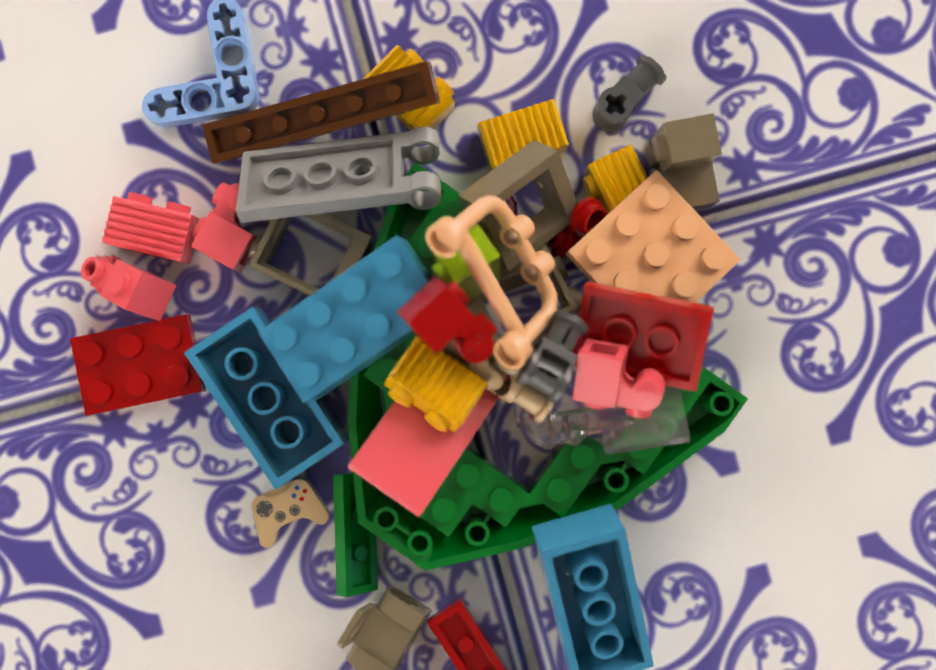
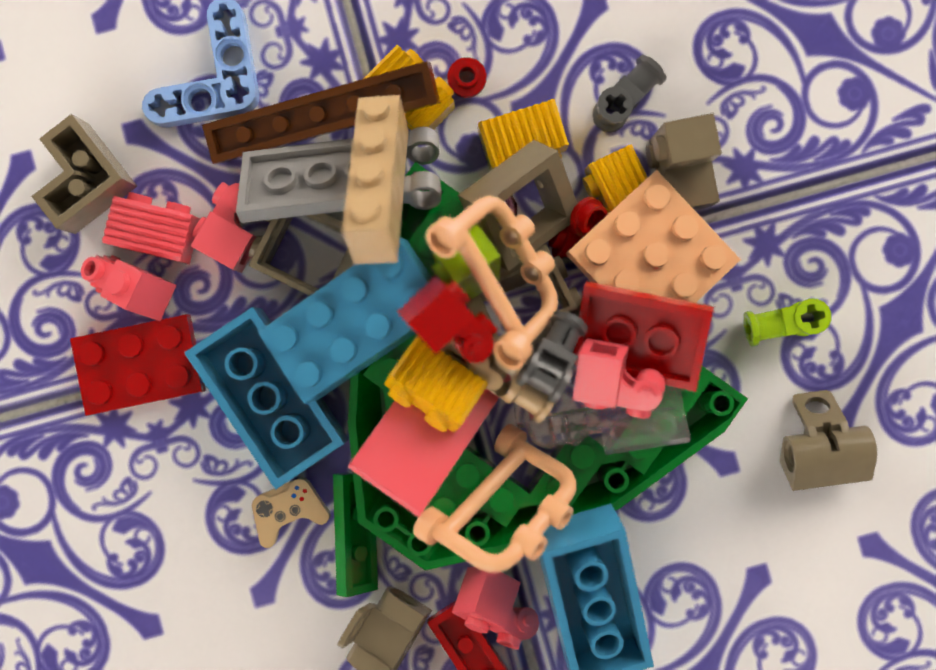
none -> dark tan brick [31,114,137,234]
none -> tan brick [342,95,409,264]
none -> light nougat bar [413,424,577,572]
none -> red plate [447,57,487,98]
none -> coral brick [452,567,539,649]
none -> lime connector [743,298,831,347]
none -> dark tan piece [780,390,877,491]

